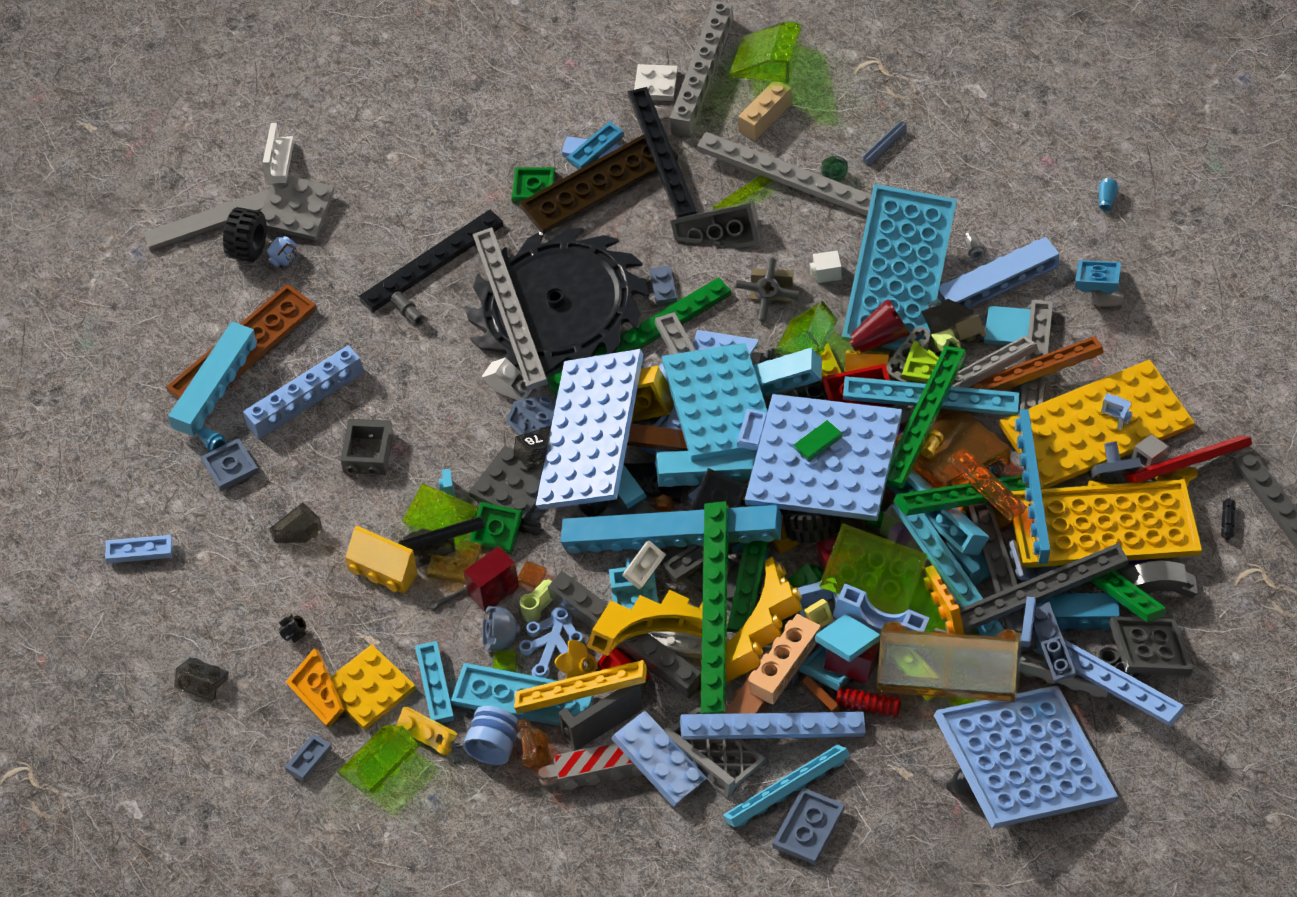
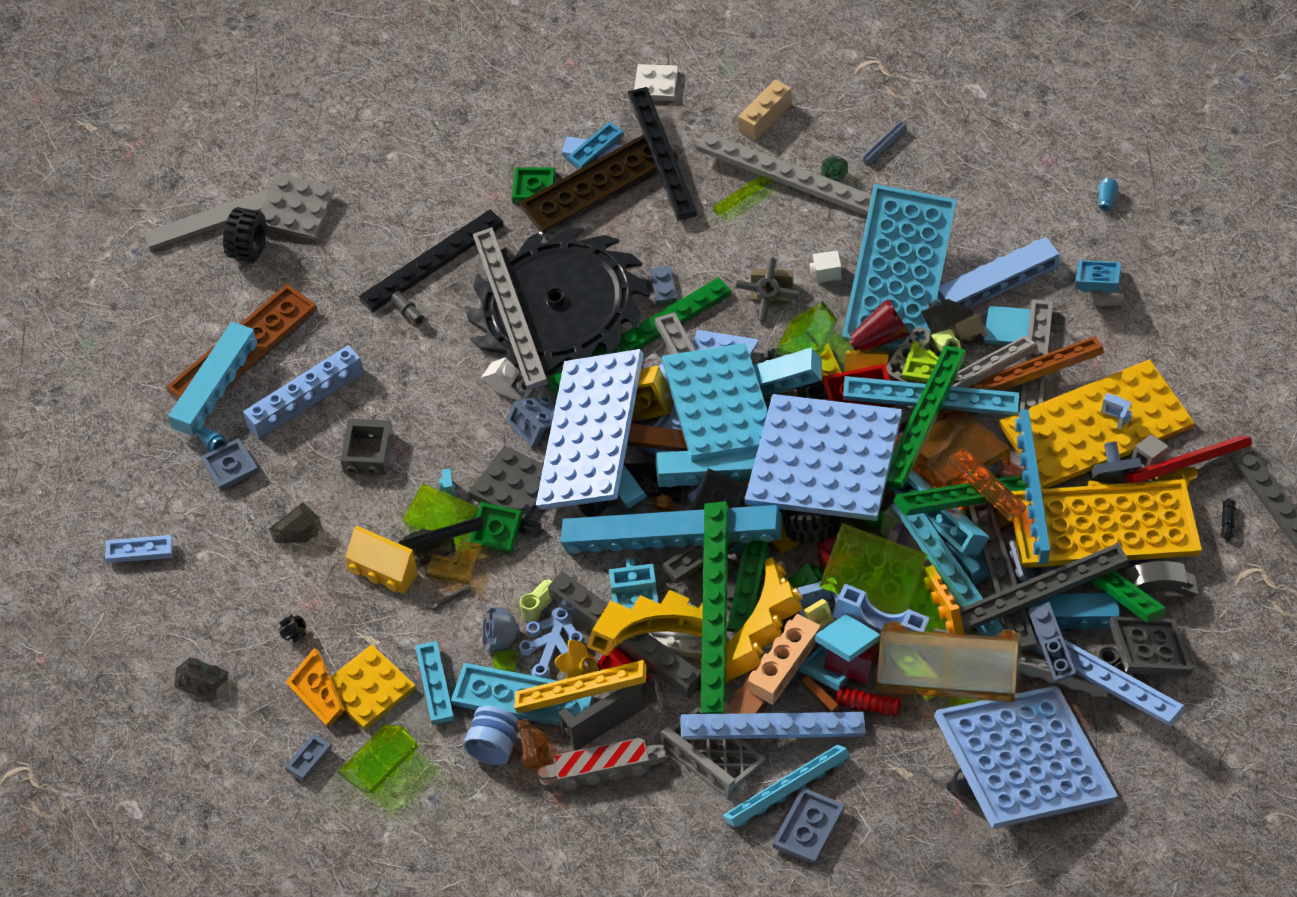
white fence [263,123,294,184] -> none
light blue head [267,236,298,267] -> none
yellow plate [395,707,458,756] -> none
dark red brick [463,546,519,612] -> none
clear smoke slope [513,425,552,468] -> none
clear orange tile [518,561,547,589] -> none
light blue plate [611,710,707,807] -> none
white plate [622,541,666,589] -> none
light grey brick [670,1,734,137] -> none
dark grey wedge [670,200,760,248] -> none
clear neon green slope [729,21,802,83] -> none
light blue tile [737,409,767,451] -> none
green tile [794,420,842,462] -> none
yellow pin [920,430,944,459] -> none
light grey pin [964,232,984,259] -> none
light blue tile [1021,596,1036,647] -> none

